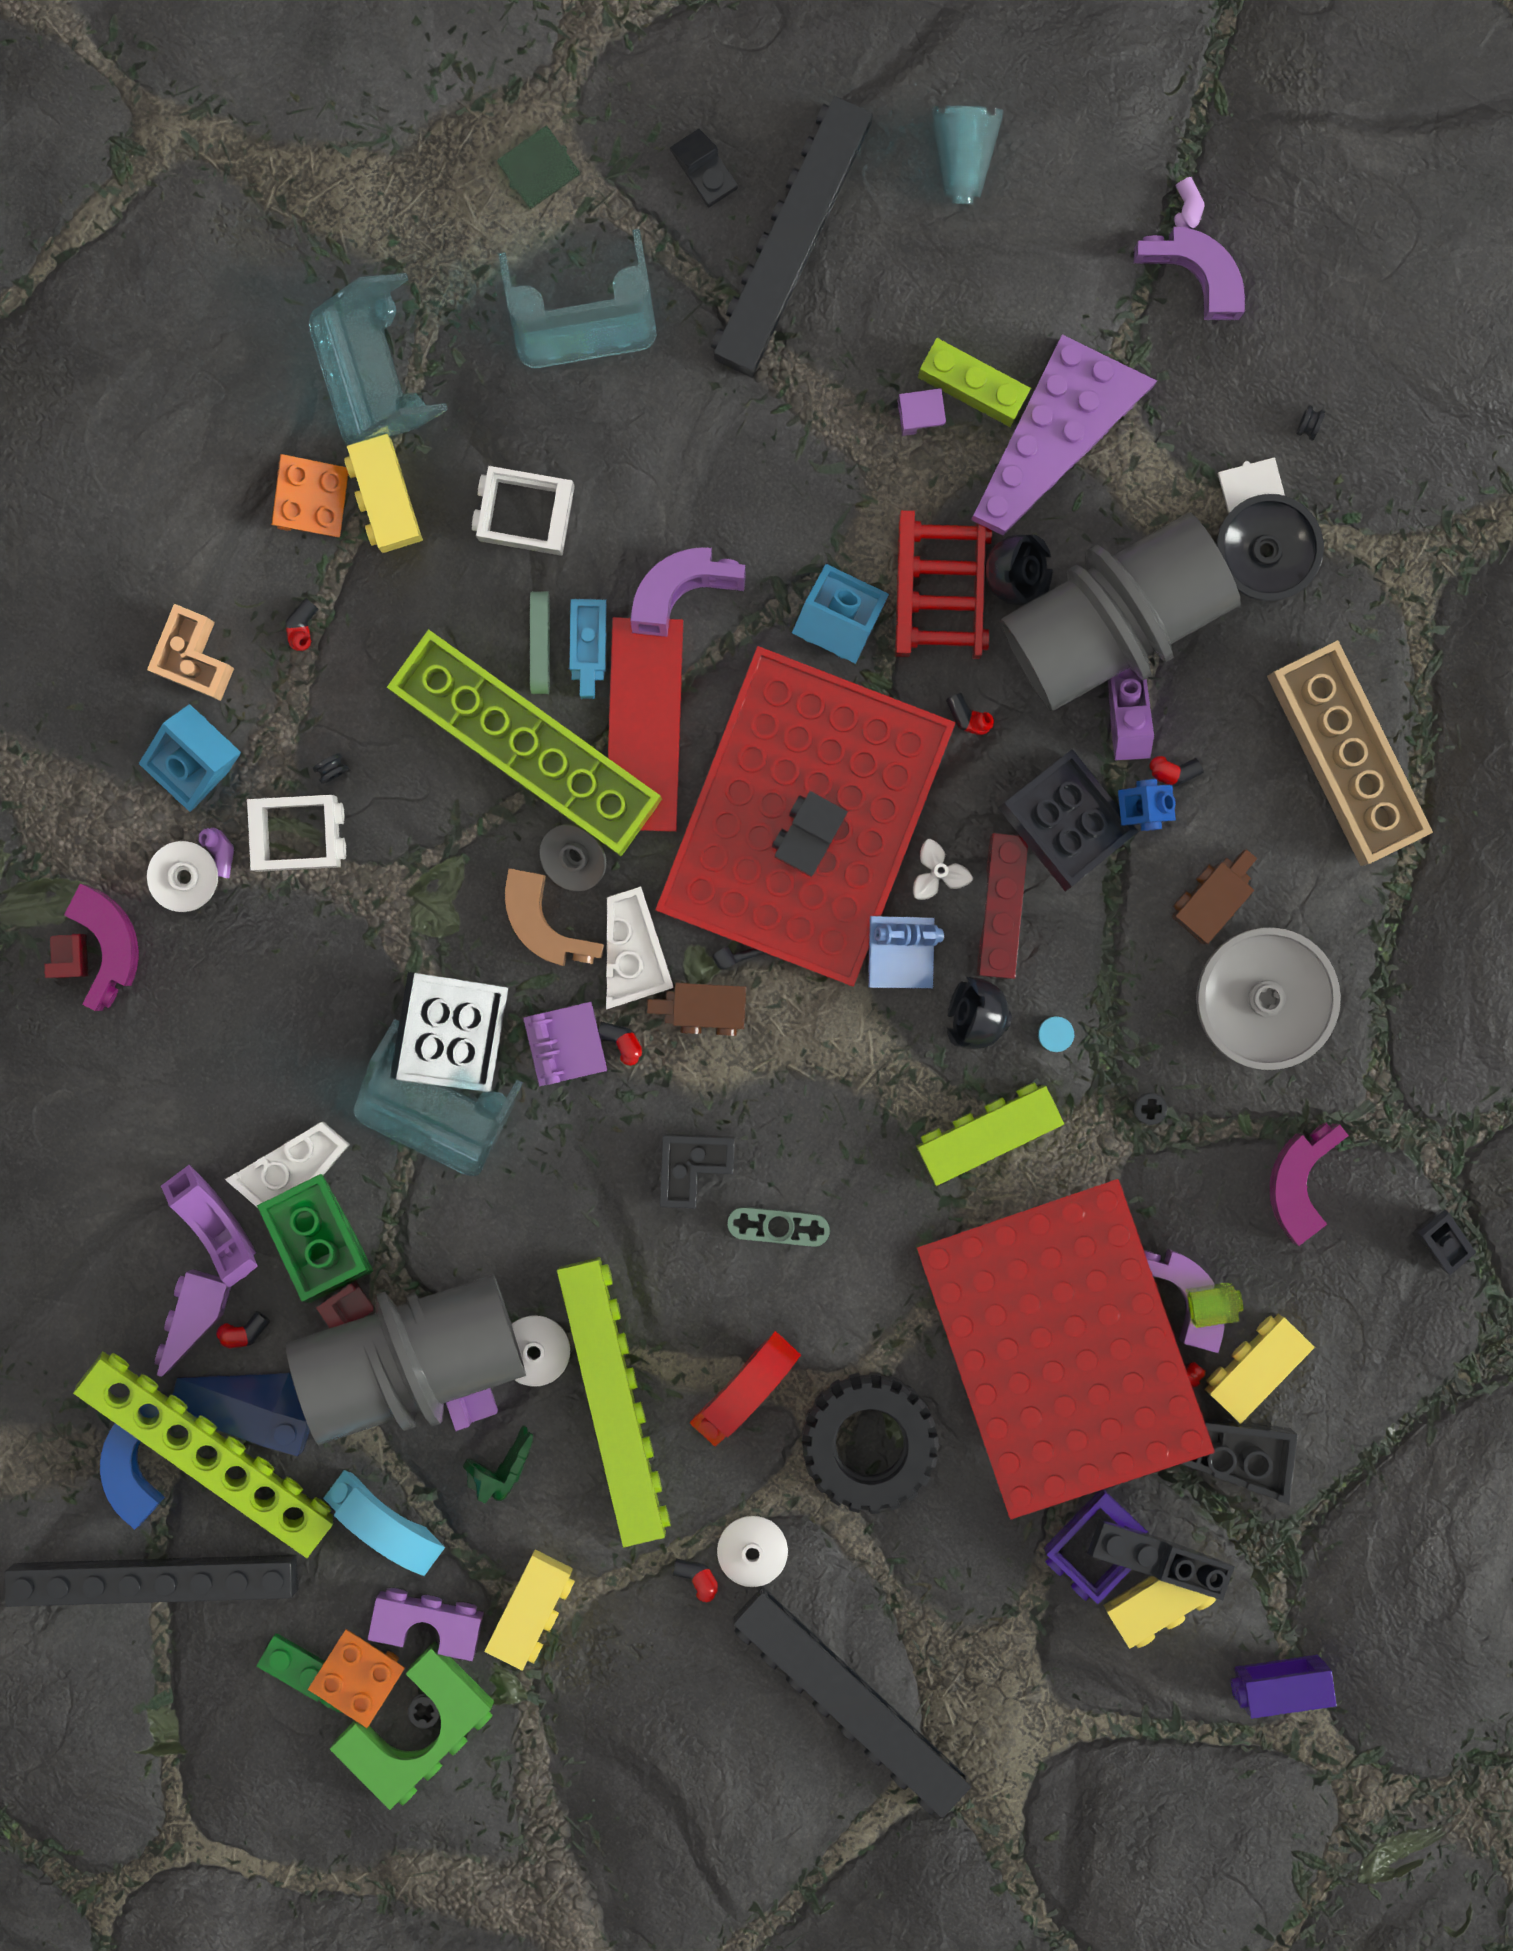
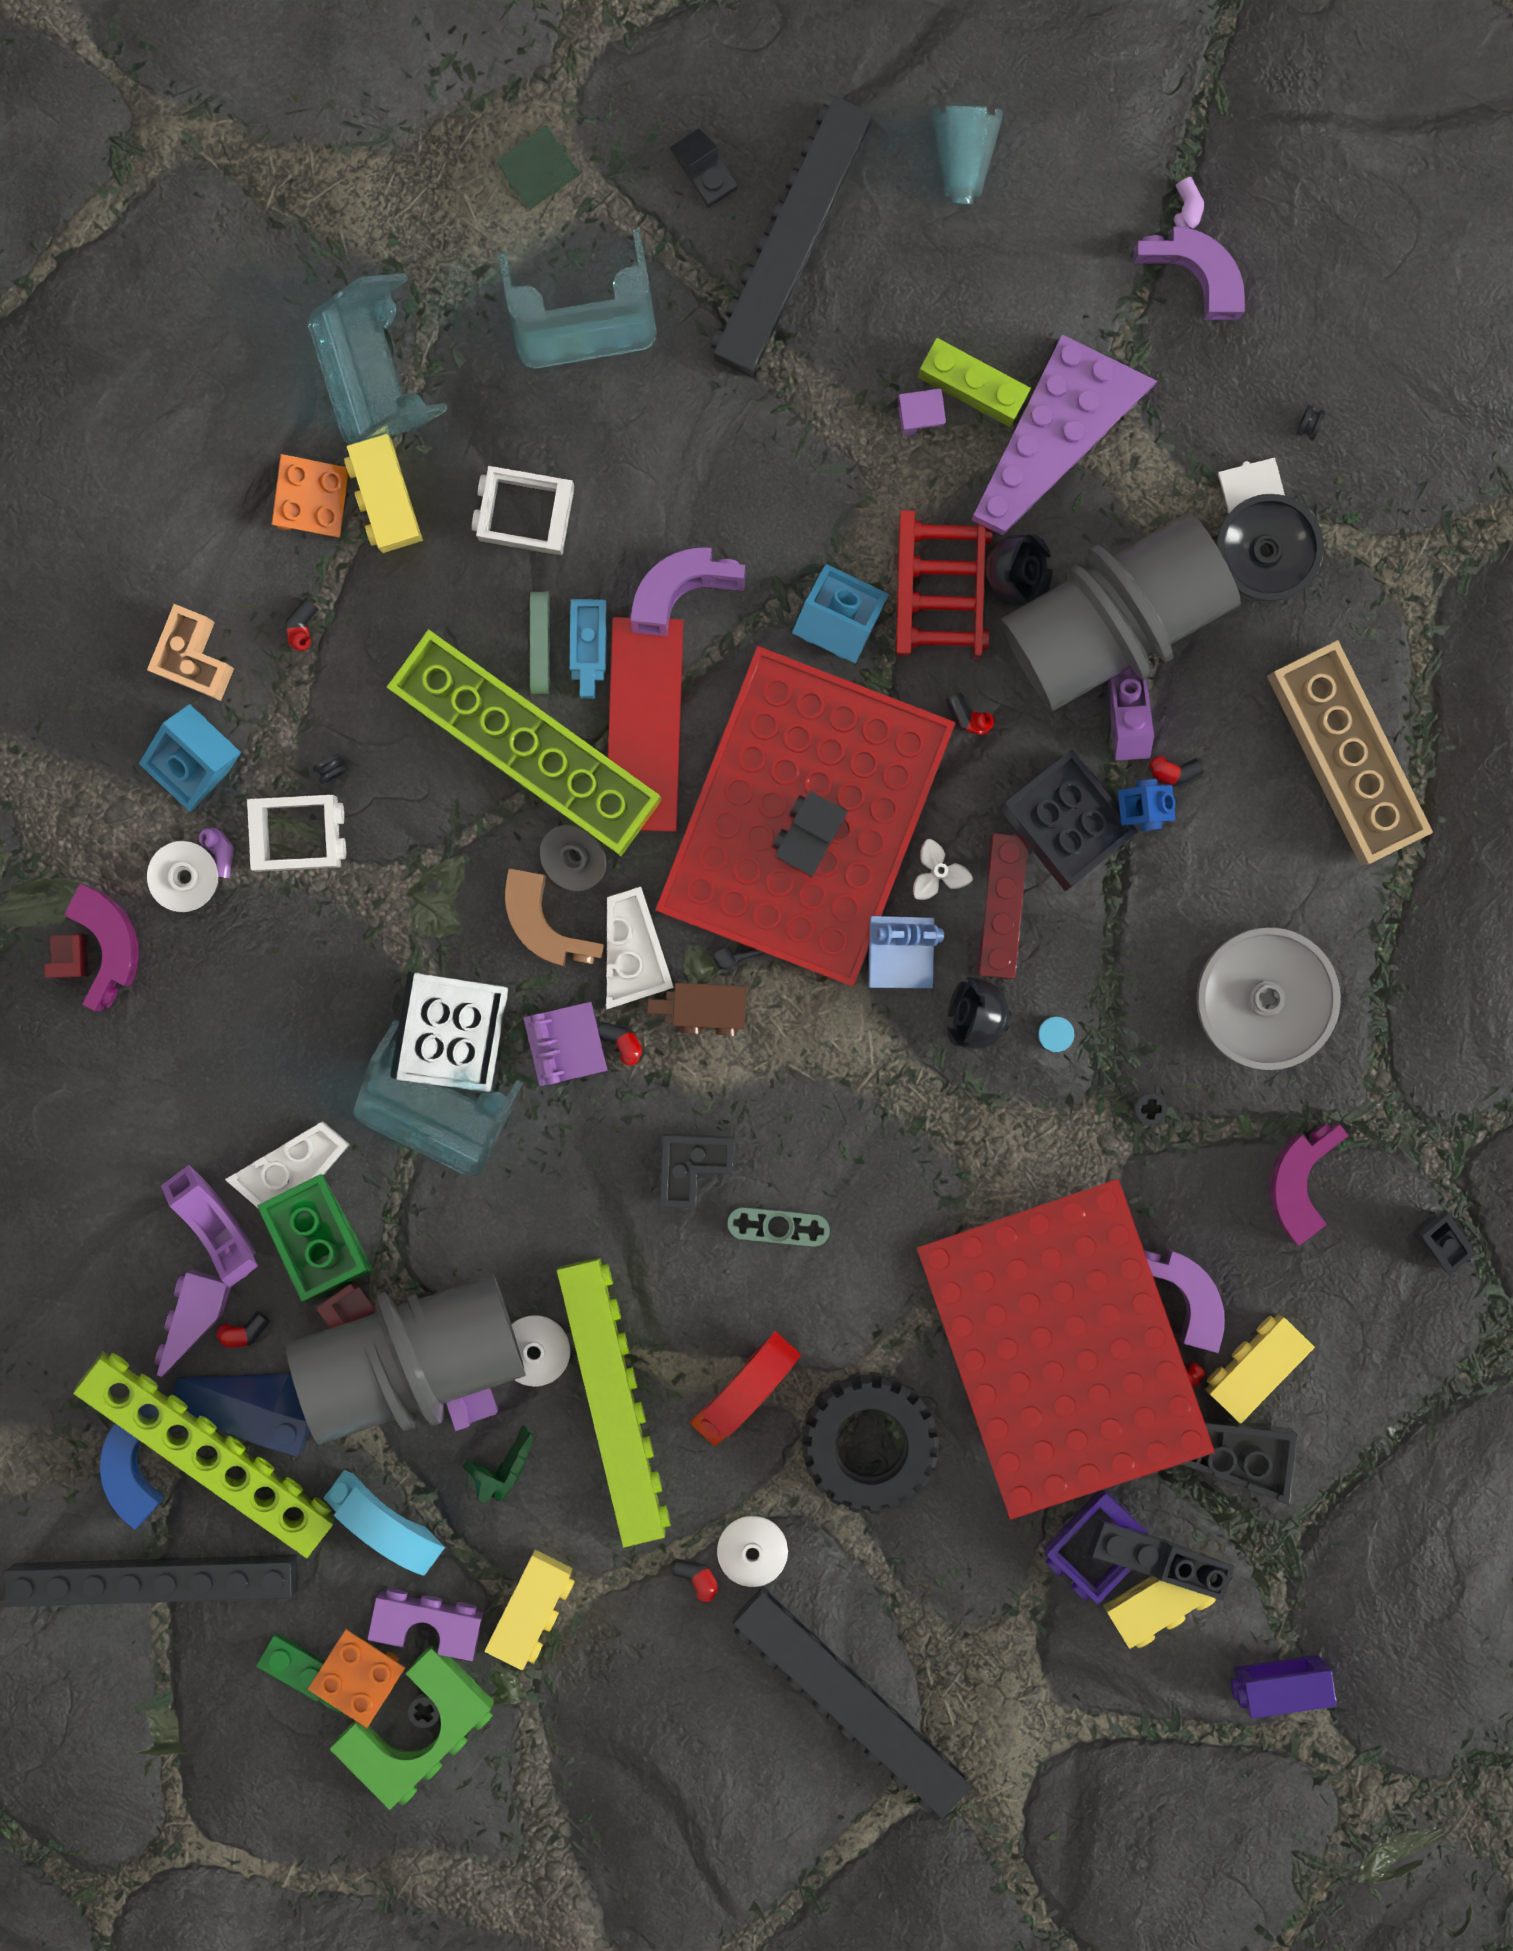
lime brick [916,1082,1064,1186] -> none
reddish brown hinge [1171,849,1257,944] -> none
clear neon green brick [1186,1282,1243,1328] -> none

